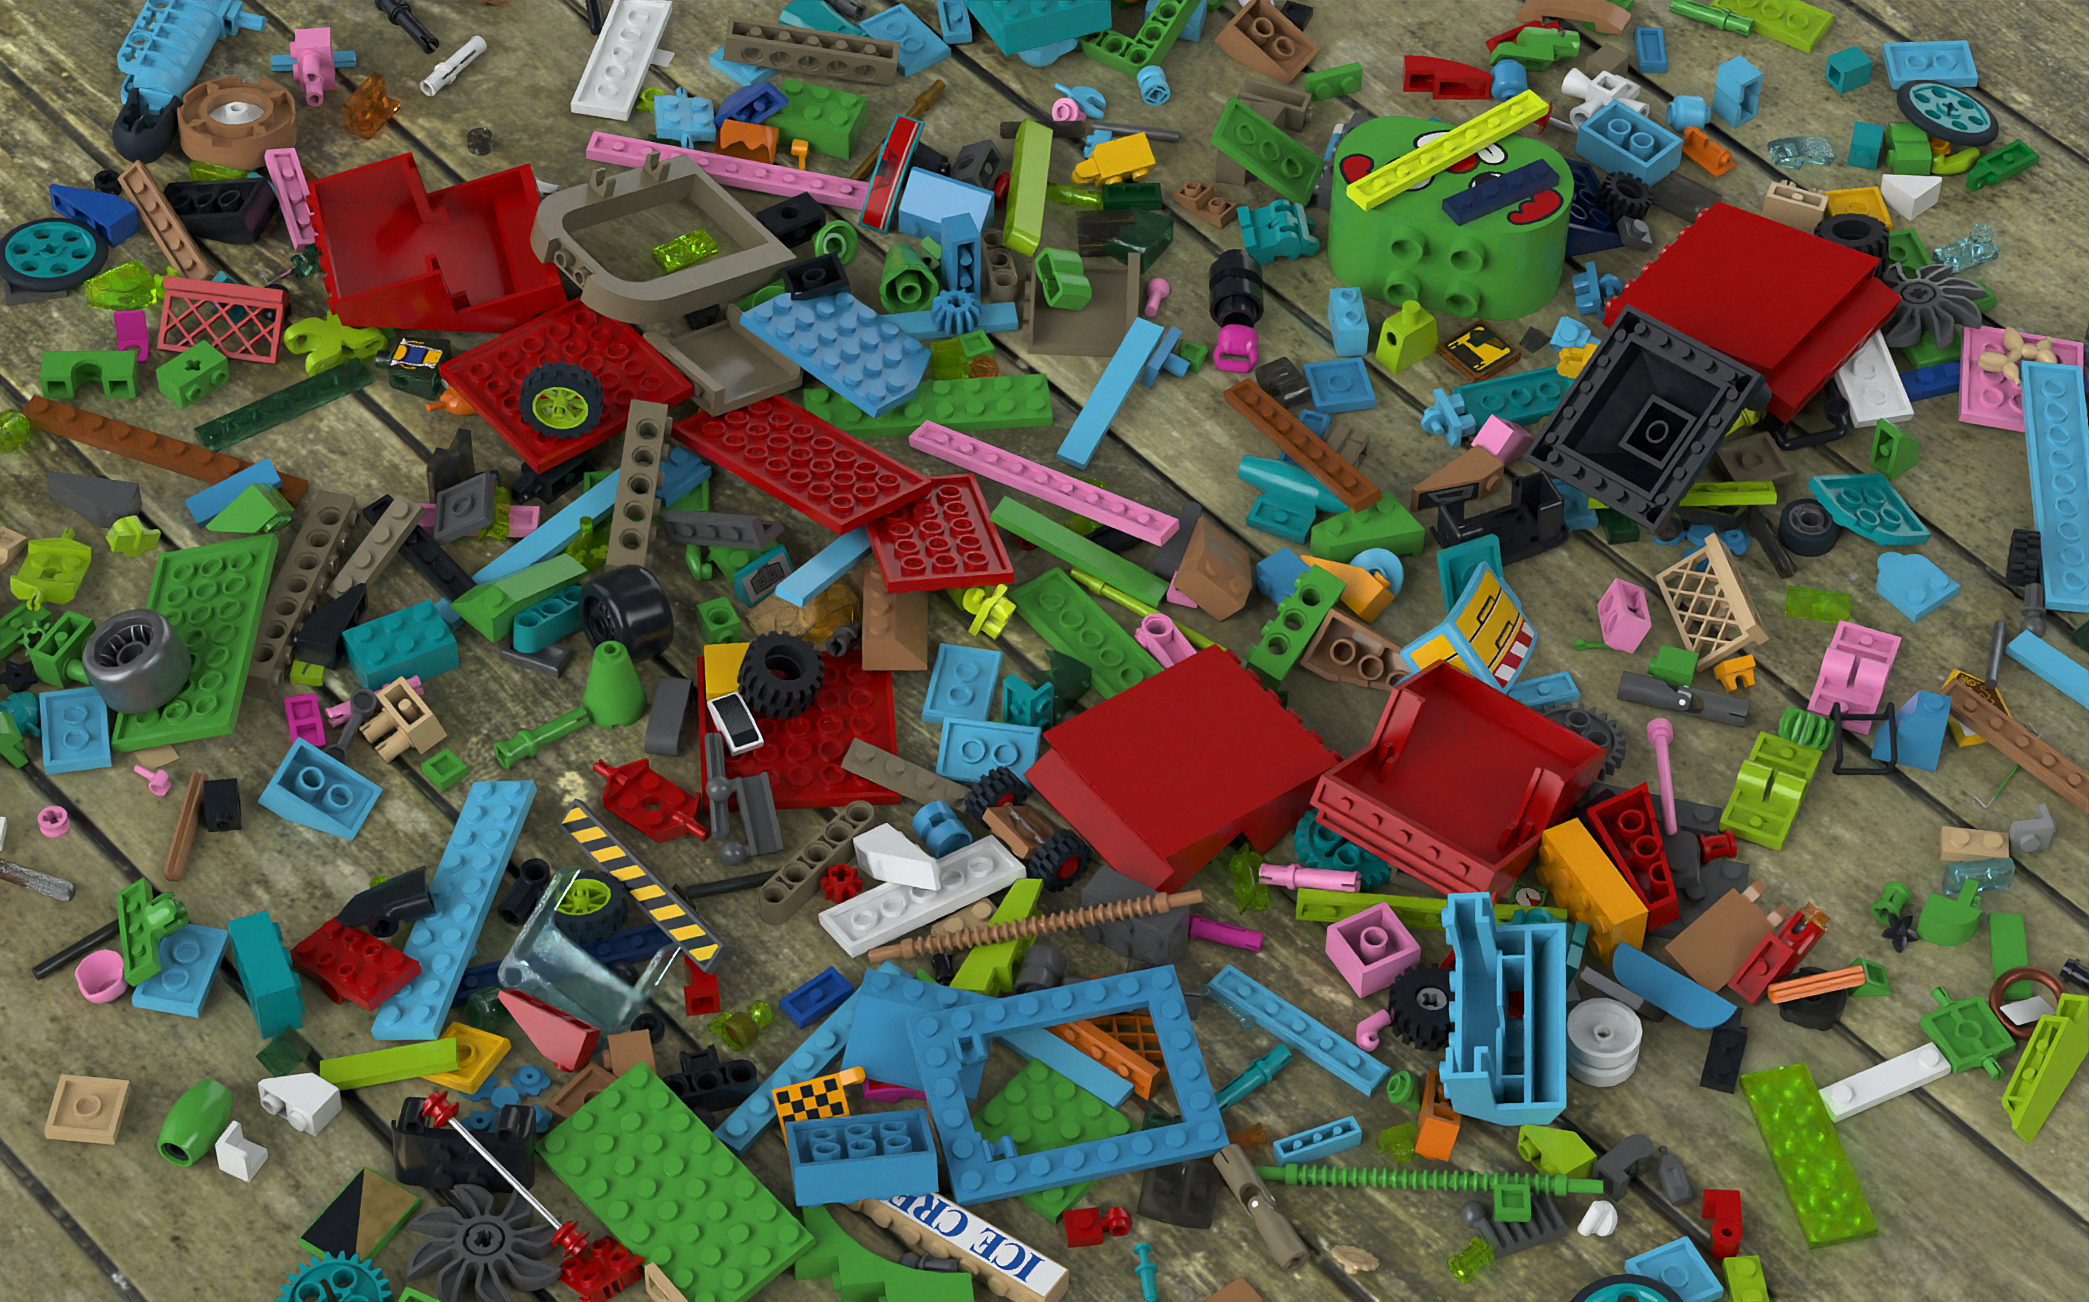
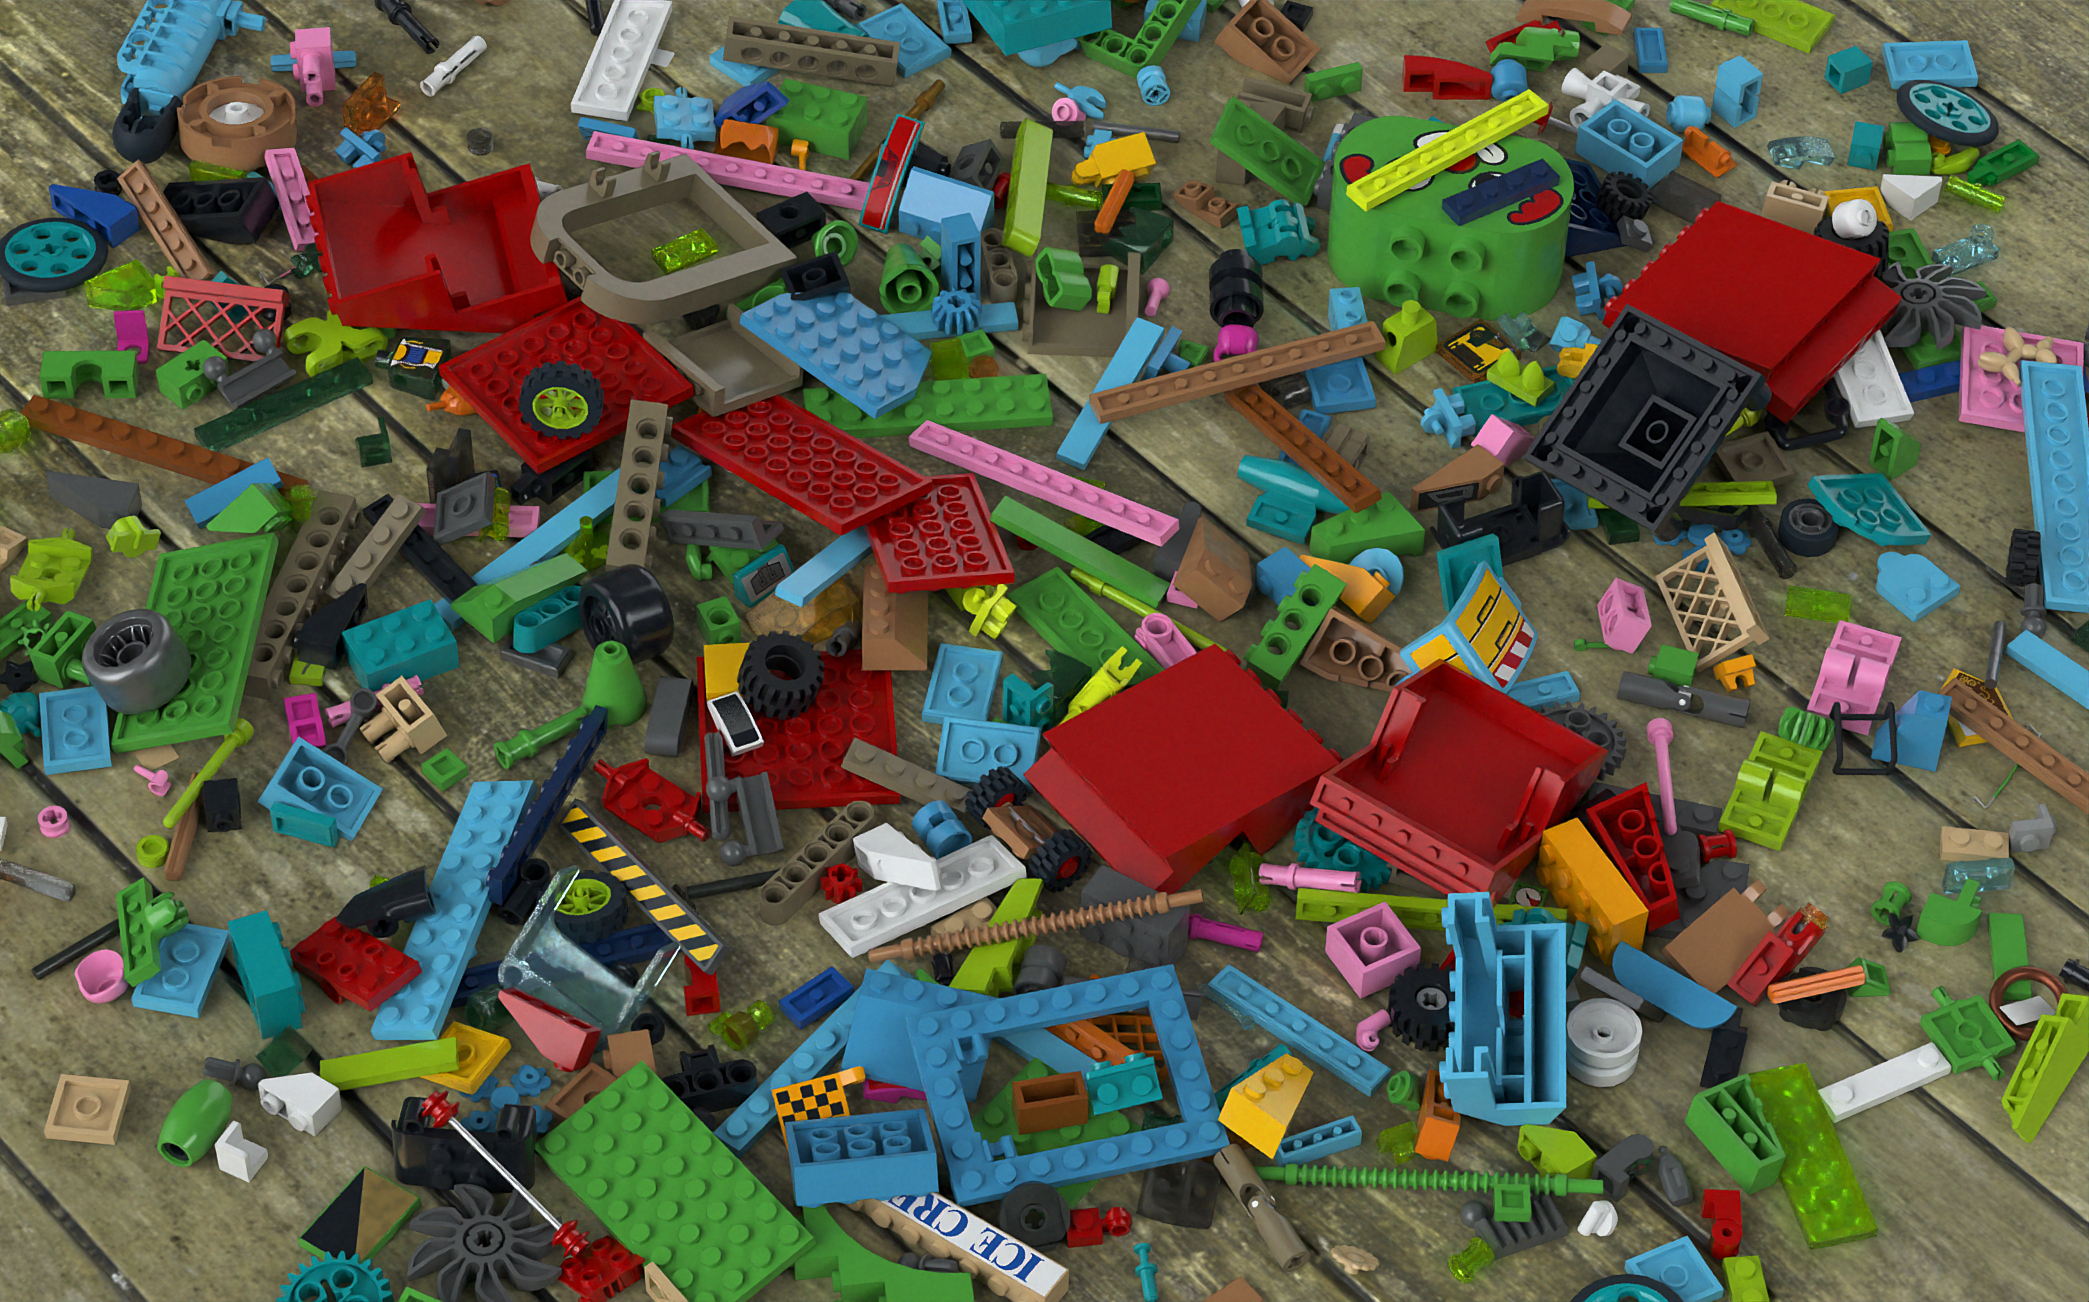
none -> lime tile [135,835,170,868]
none -> lime piece [163,717,254,828]
none -> dark grey gear [203,328,297,412]
none -> dark grey axle [203,1057,267,1091]
none -> teal tile [270,802,339,847]
none -> clear neon green hinge [285,485,317,522]
none -> dark azure hips [335,127,386,168]
none -> clear green panel [355,416,392,468]
none -> dark blue plate [486,705,608,905]
none -> dark azure tile [578,117,640,140]
none -> pearl dark grey plate [998,1181,1070,1253]
none -> dark orange piece [1012,1071,1088,1135]
none -> neon yellow connector [1057,646,1142,726]
none -> teal bracket [1085,1052,1163,1116]
none -> medium nougat plate [1089,320,1386,424]
none -> orange axle [1094,169,1134,235]
none -> lime bar [1096,264,1119,314]
none -> yellow wedge [1218,1053,1314,1159]
none -> lime tile [1486,351,1555,407]
none -> clear light blue tile [1496,312,1536,354]
none -> bright green wedge [1685,1073,1786,1195]
none -> white head [1832,199,1877,240]
none -> clear neon green pin [1944,174,2006,214]

